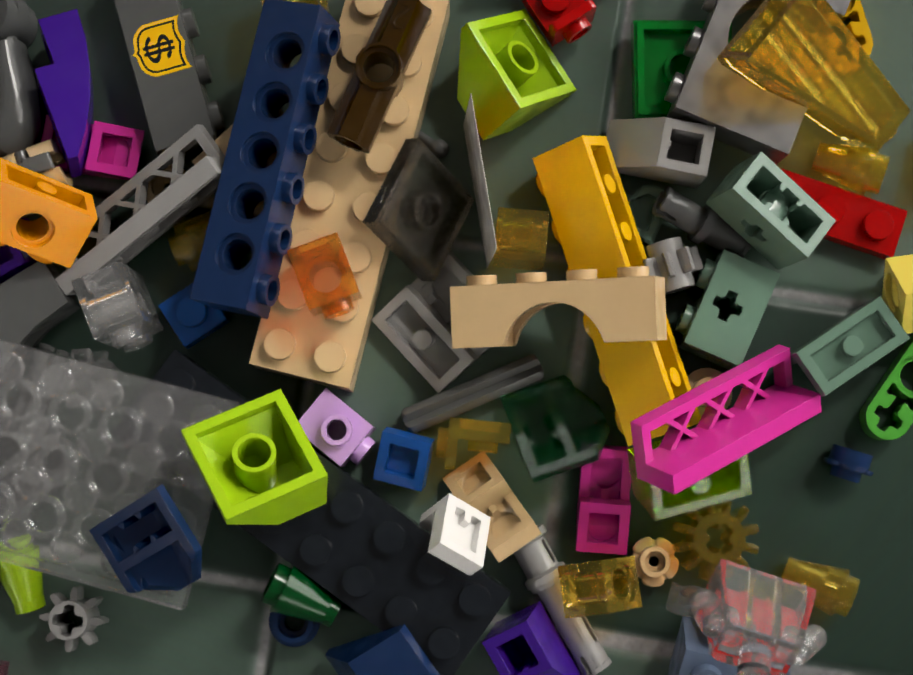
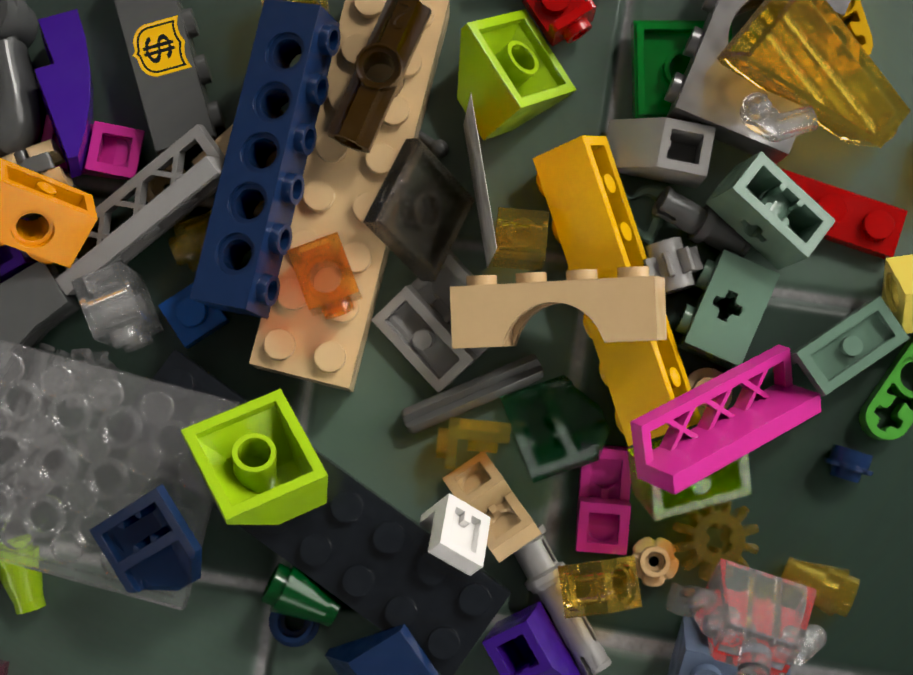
light grey gear [39,585,109,652] -> none
lavender brick [298,388,376,467] -> none
blue plate [373,427,435,492] -> none
clear yellow cone [811,142,891,196] -> none
none -> clear arm [740,92,818,142]

